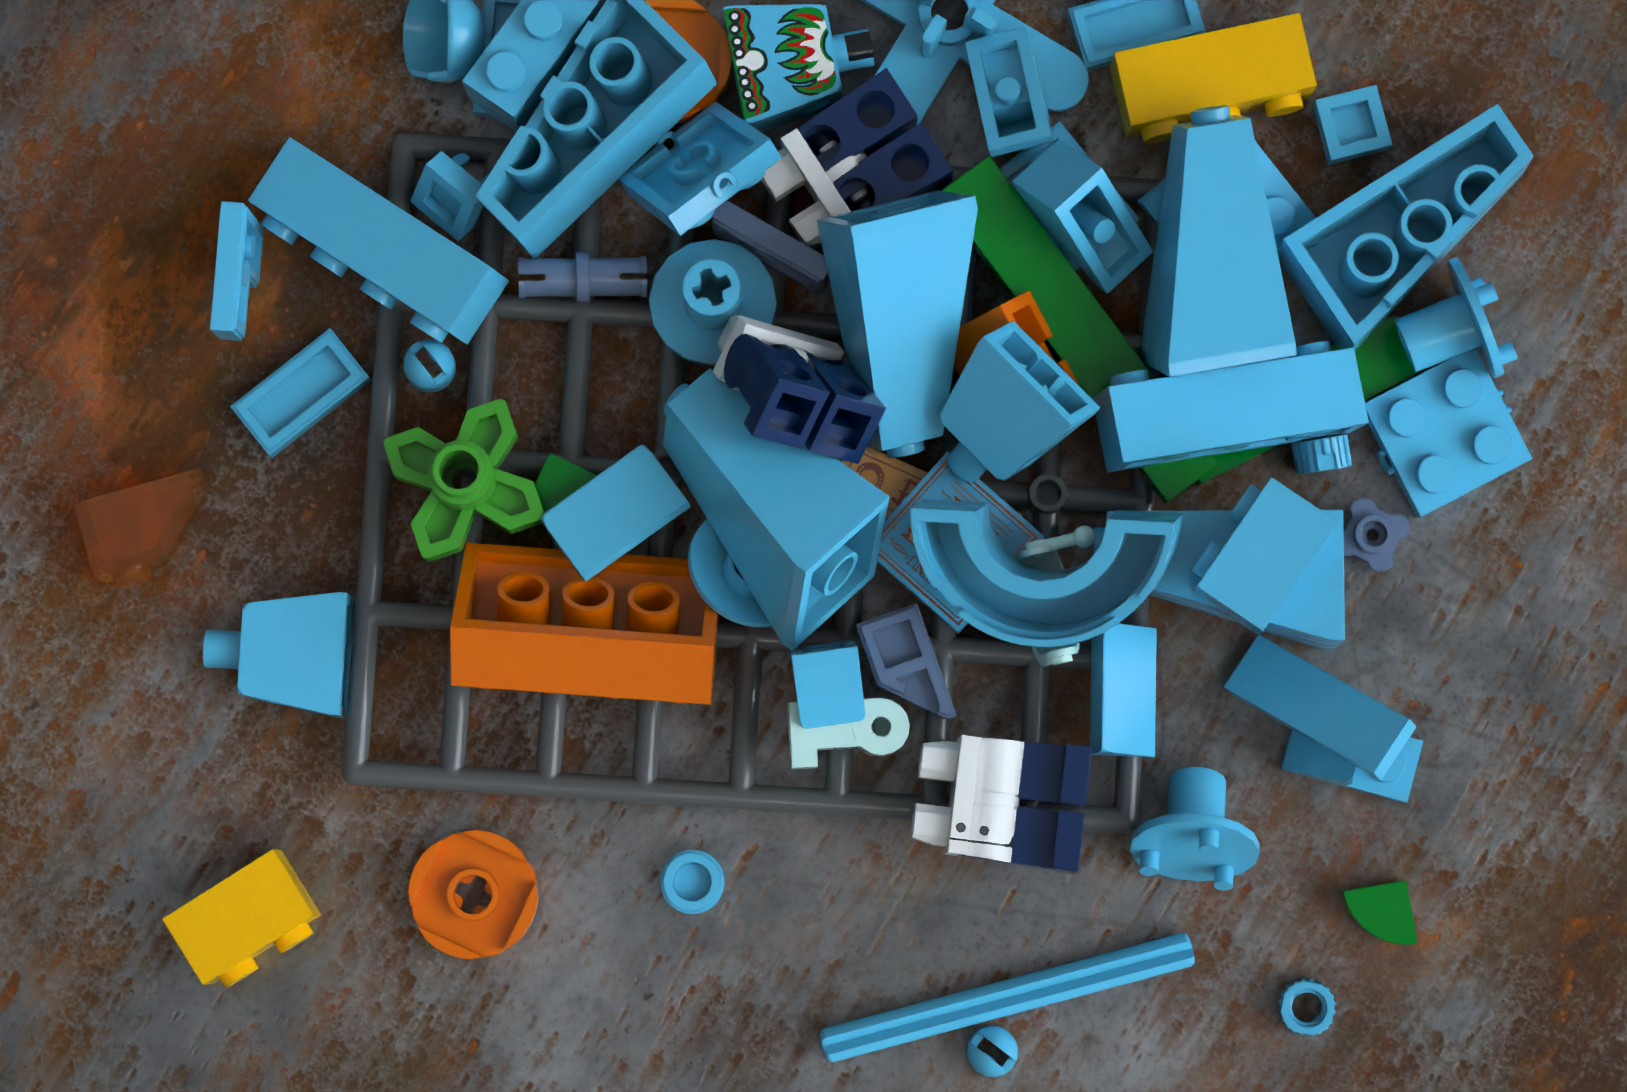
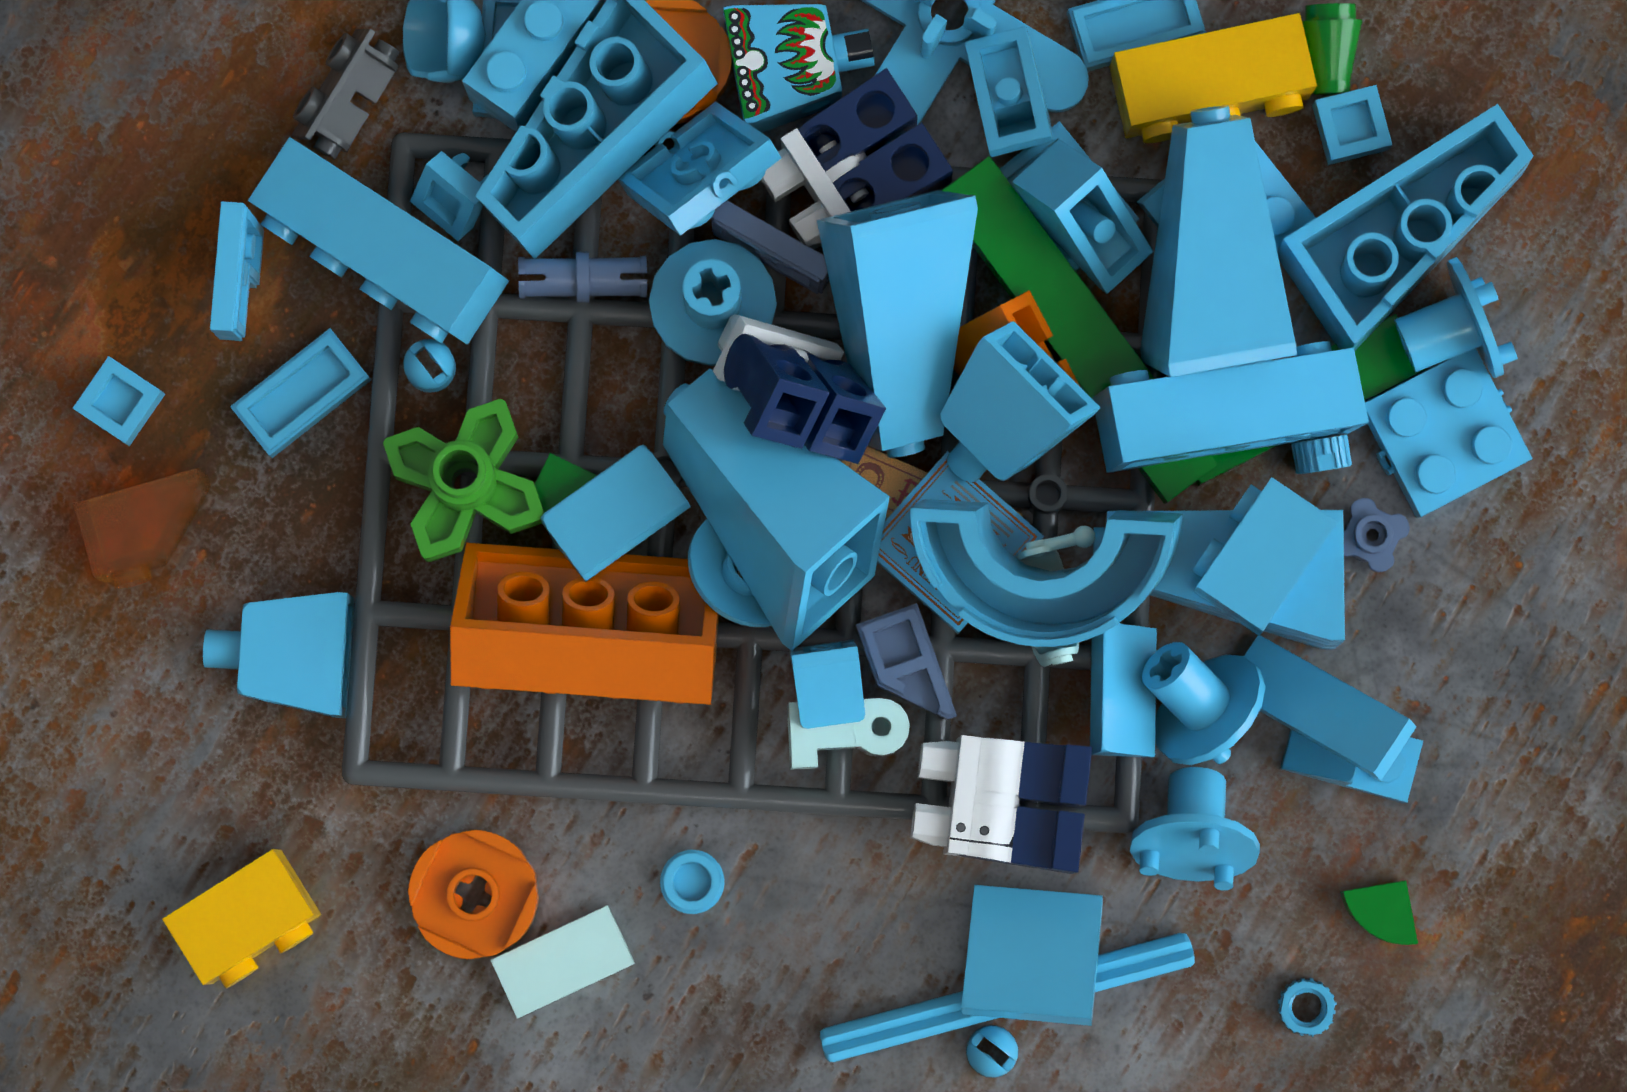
none -> medium azure plate [73,356,165,447]
none -> dark grey hinge [291,29,400,160]
none -> light aqua tile [491,905,635,1019]
none -> medium azure tile [961,885,1103,1026]
none -> medium azure piece [1142,642,1266,765]
none -> green cone [1302,3,1362,95]

